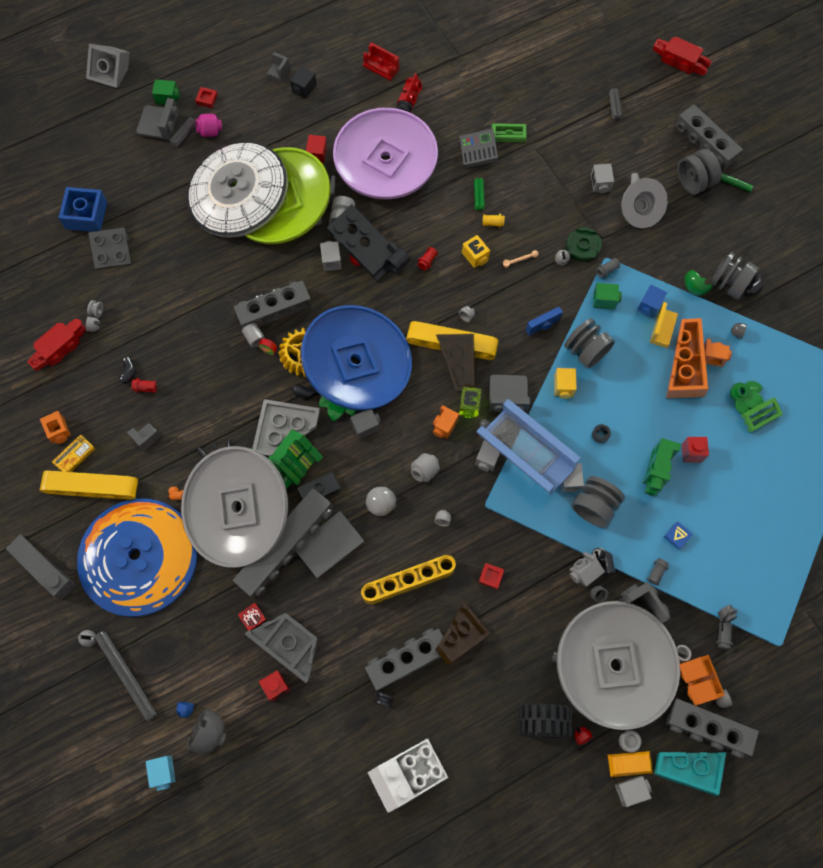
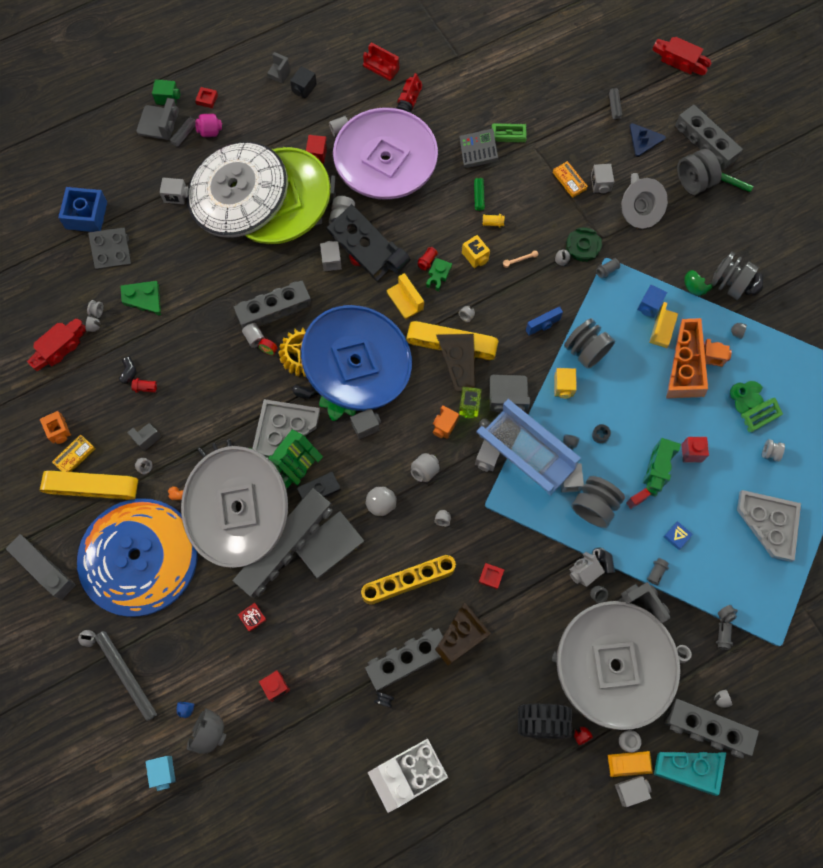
light grey slope [86,44,130,88] -> none
dark grey wing [245,613,318,684] -> none
green brick [593,283,622,309] -> none
orange piece [679,655,725,705] -> none
none -> green wing [121,281,161,315]
none -> light grey hinge [135,458,152,474]
none -> light grey brick [160,178,189,204]
none -> light grey piece [329,116,348,137]
none -> yellow panel [387,273,424,319]
none -> green plate [426,258,452,292]
none -> light orange tile [553,161,588,198]
none -> dark grey hinge [563,434,580,449]
none -> red tile [626,488,651,509]
none -> dark blue piece [630,123,666,157]
none -> light grey plate [737,490,801,562]
none -> light grey wheel [762,439,785,462]

